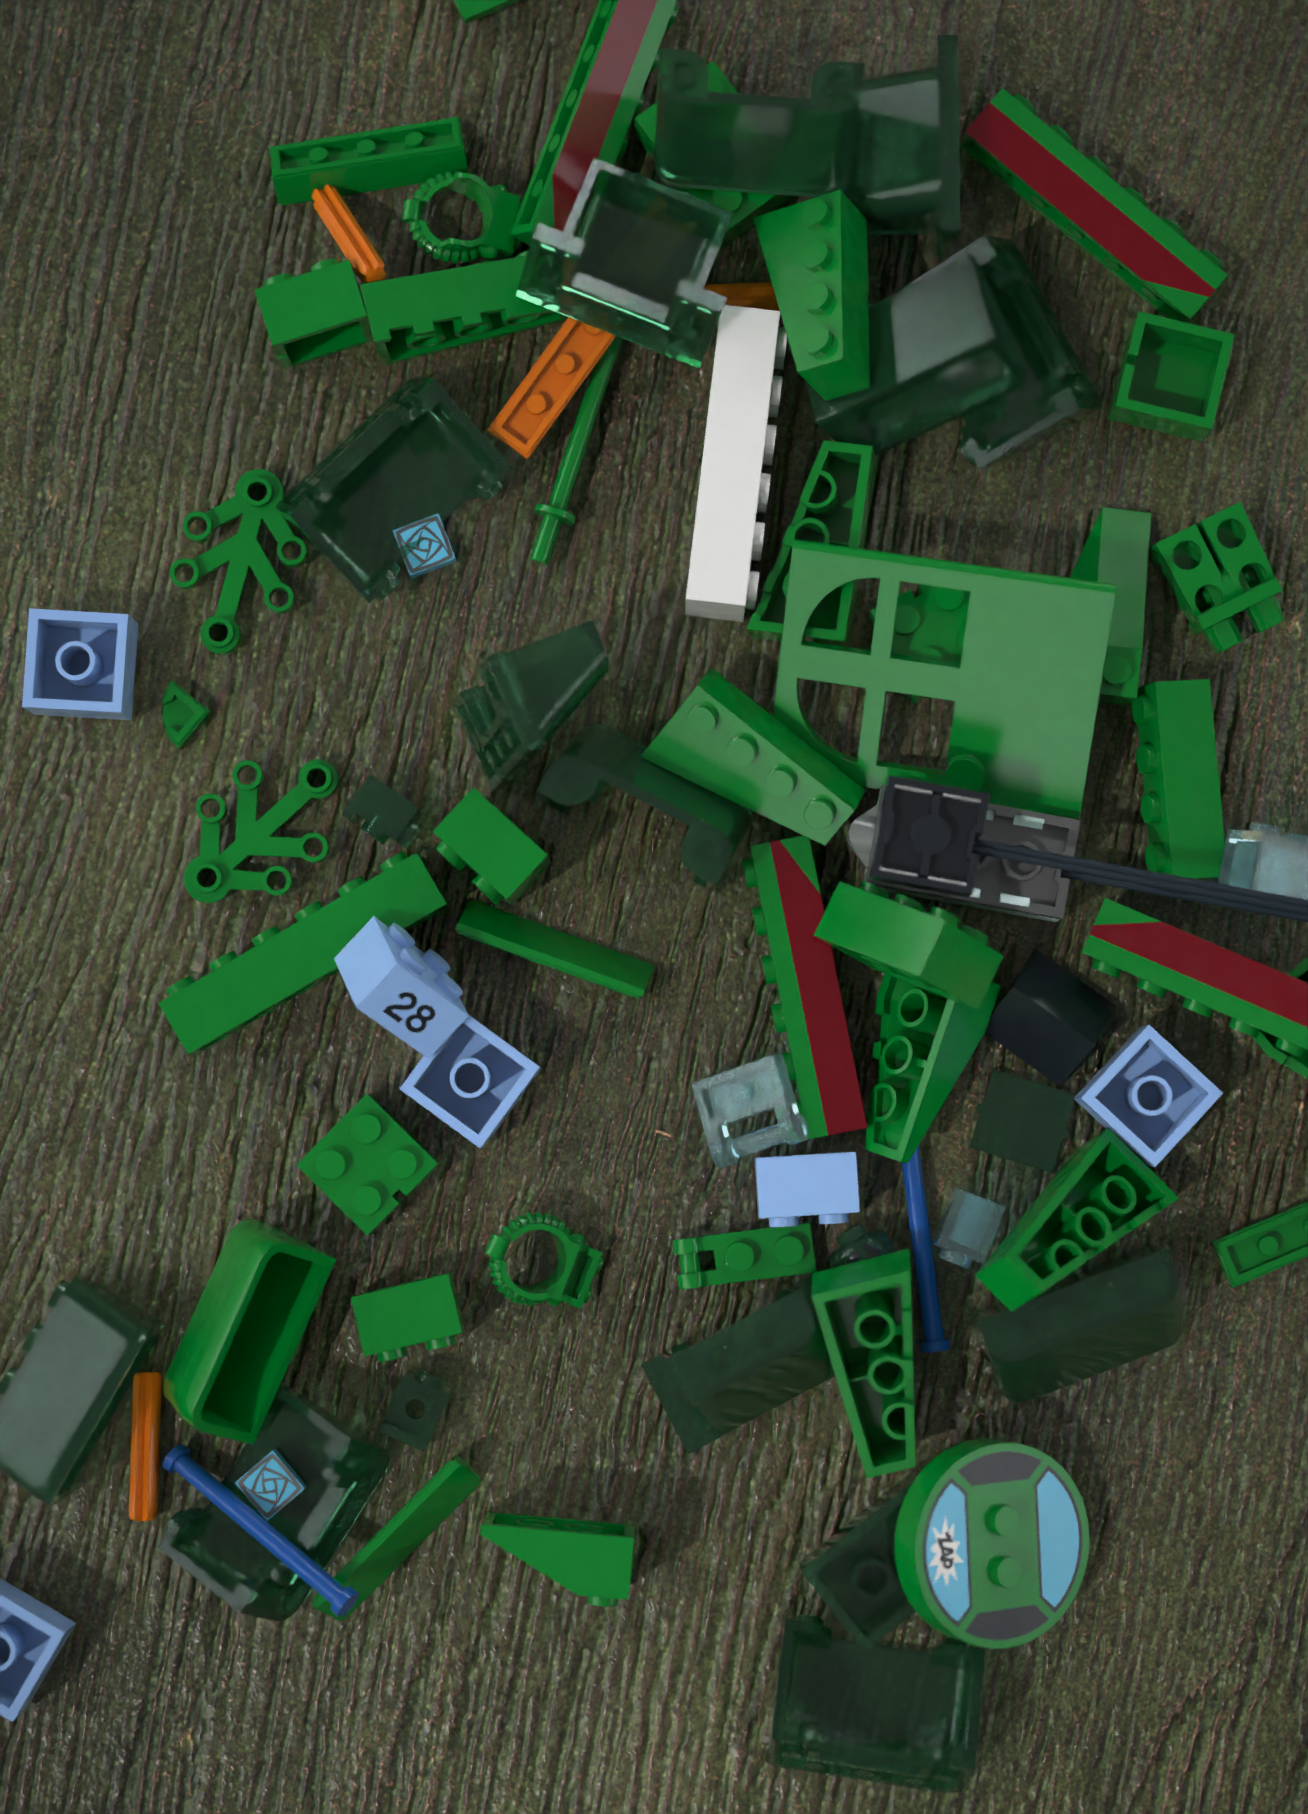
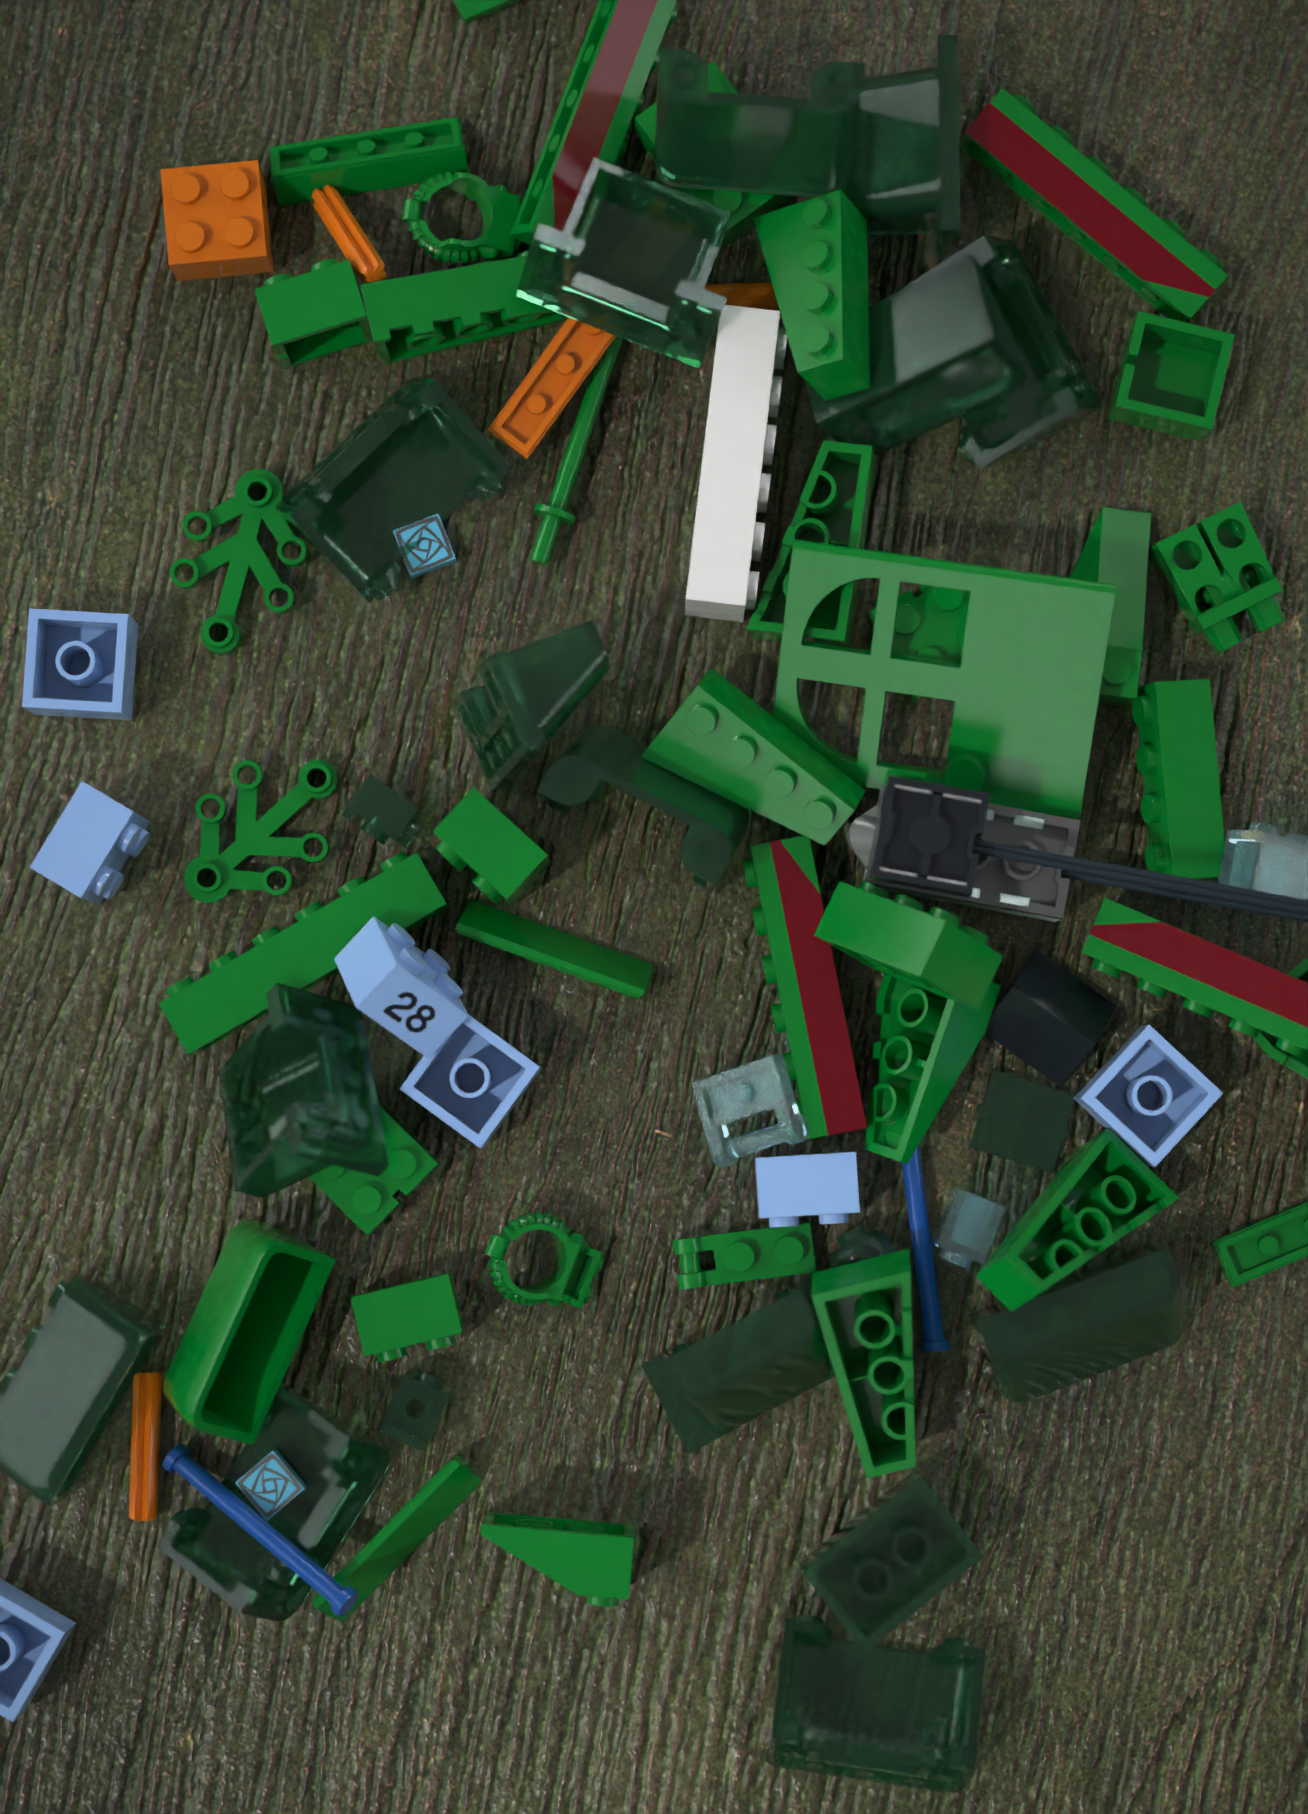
green tile [162,681,212,750] -> none
brick [895,1438,1089,1649] -> none
none -> light blue brick [30,781,150,905]
none -> orange brick [160,160,274,281]
none -> clear green windscreen [218,982,389,1197]

